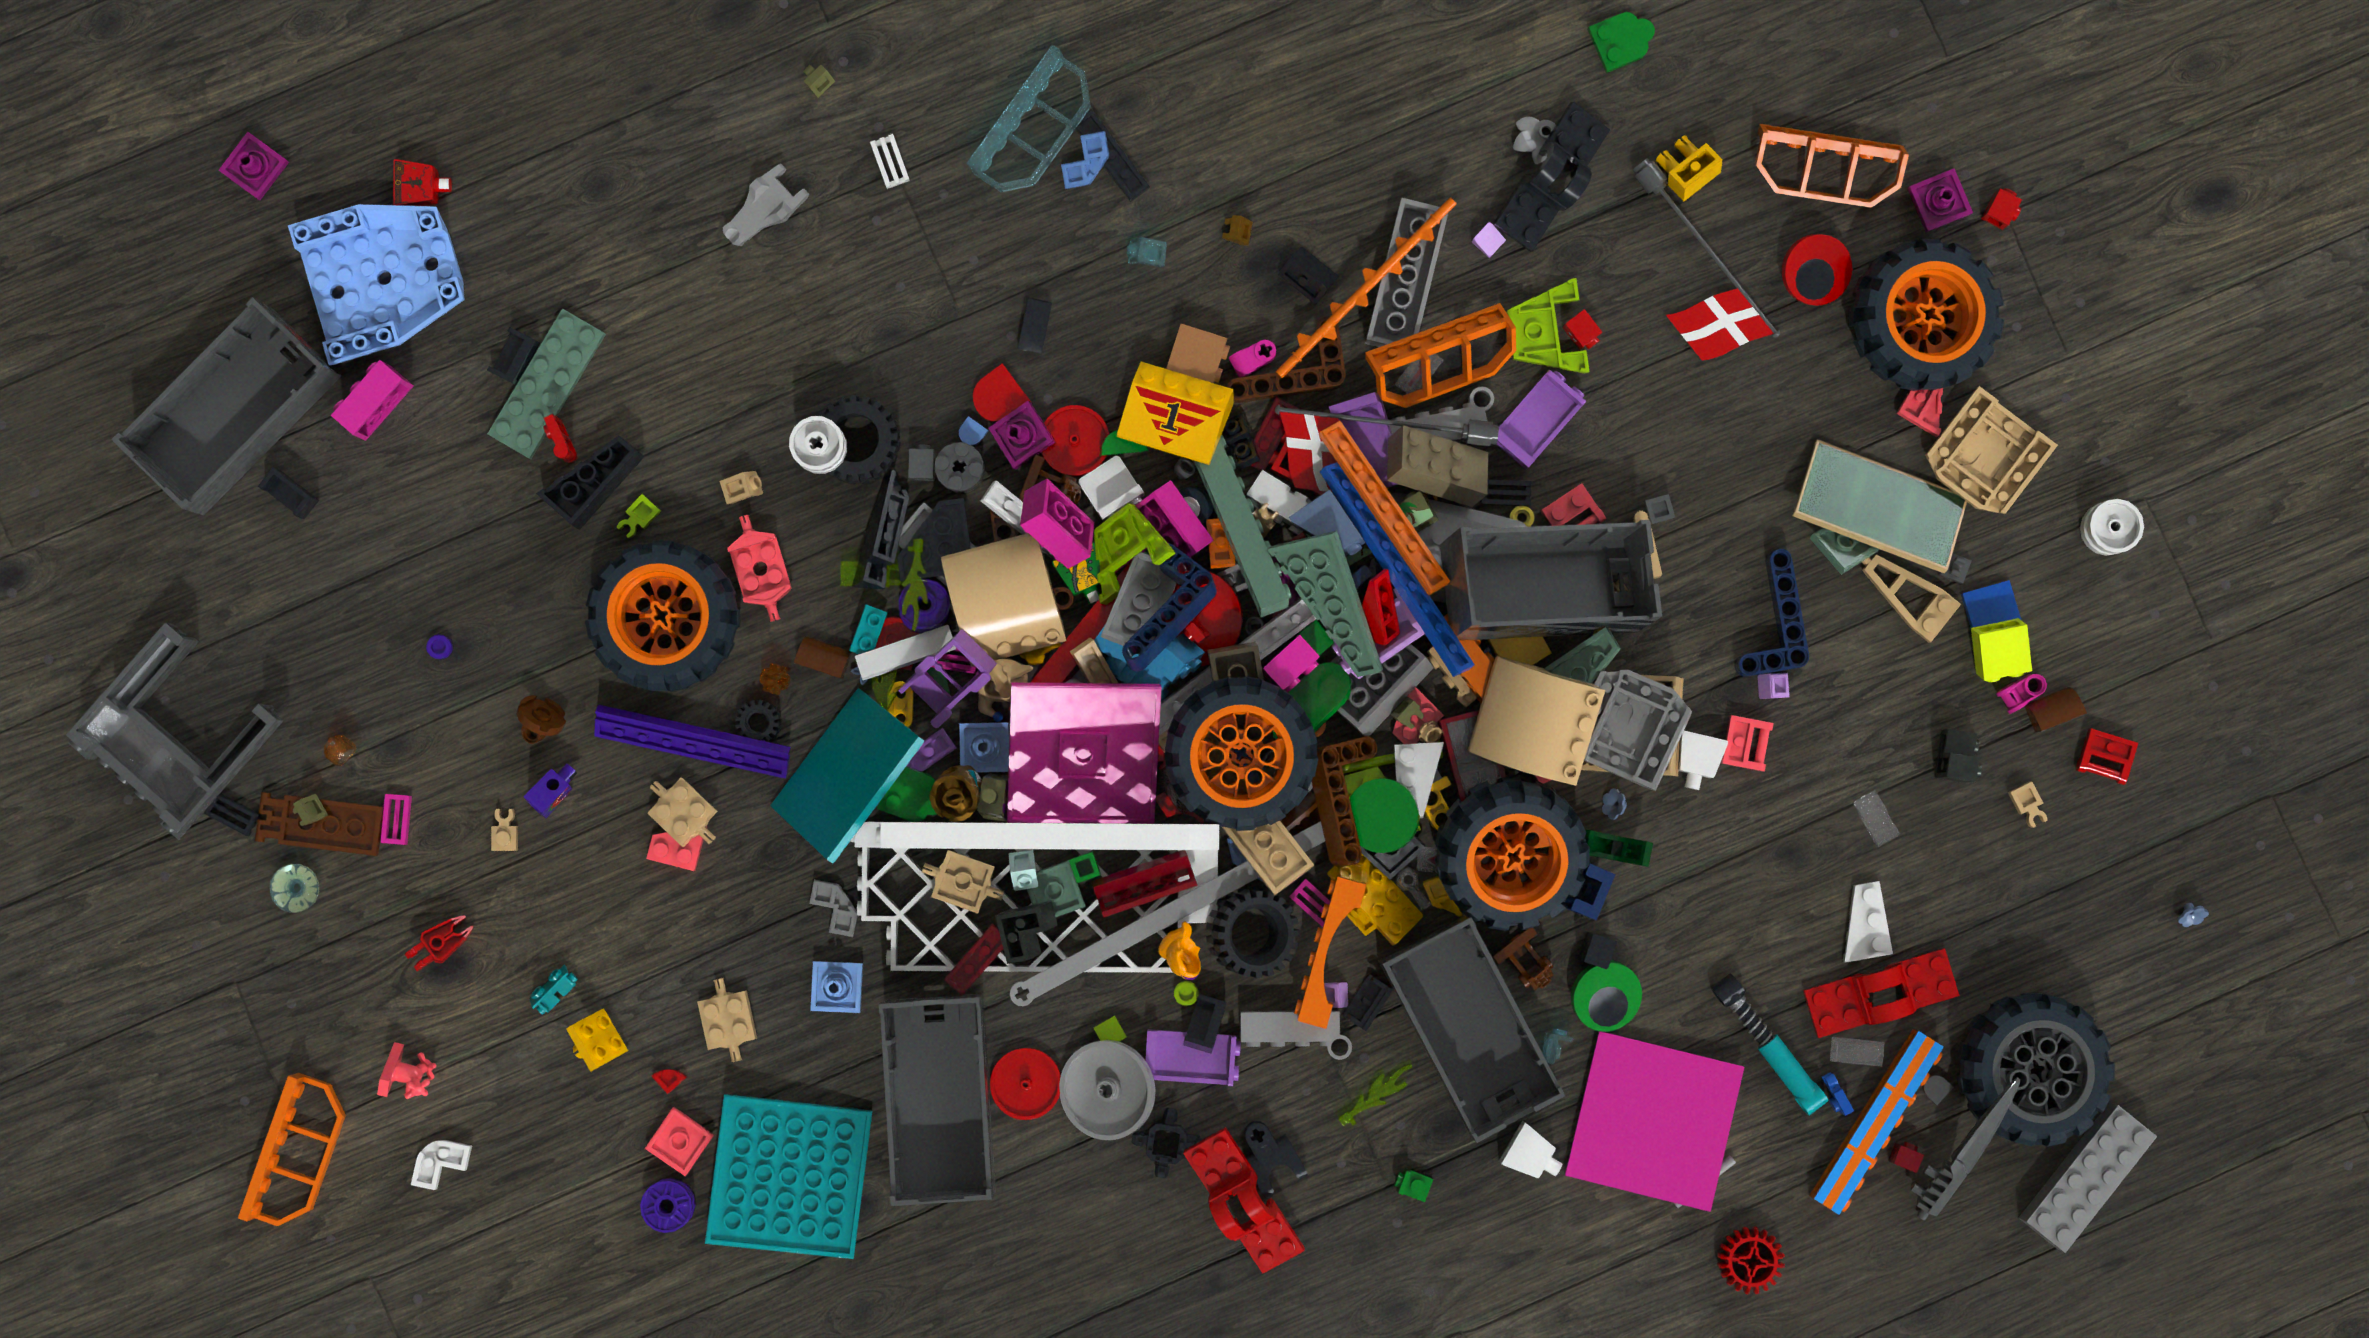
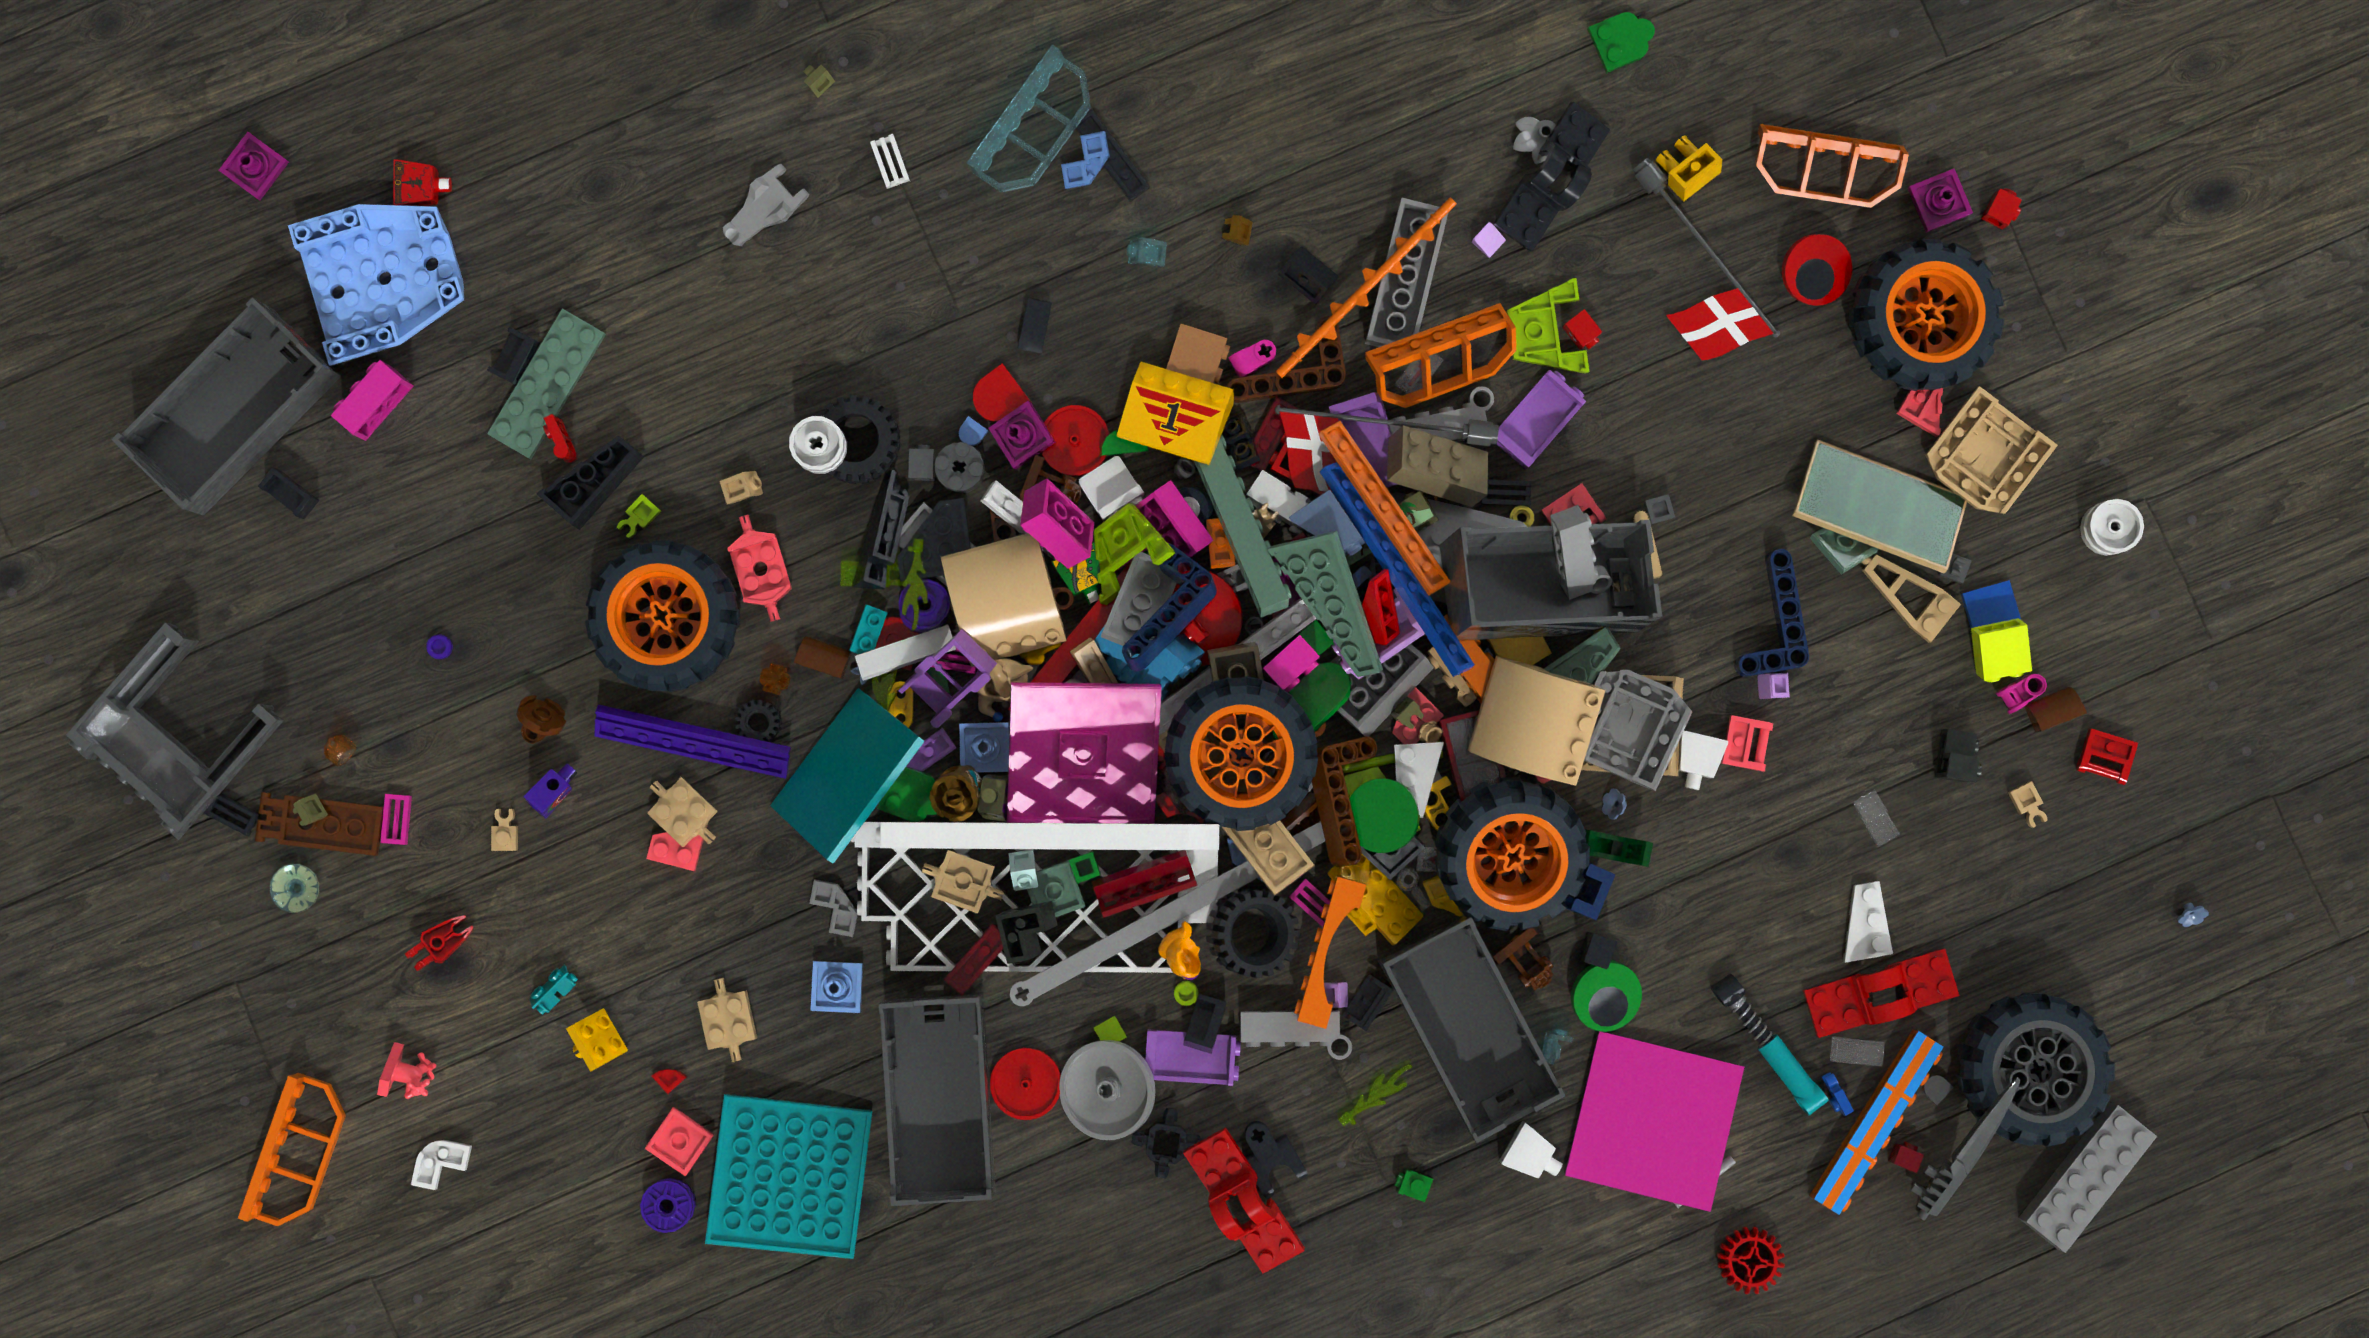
none -> light grey hinge [1550,505,1612,600]

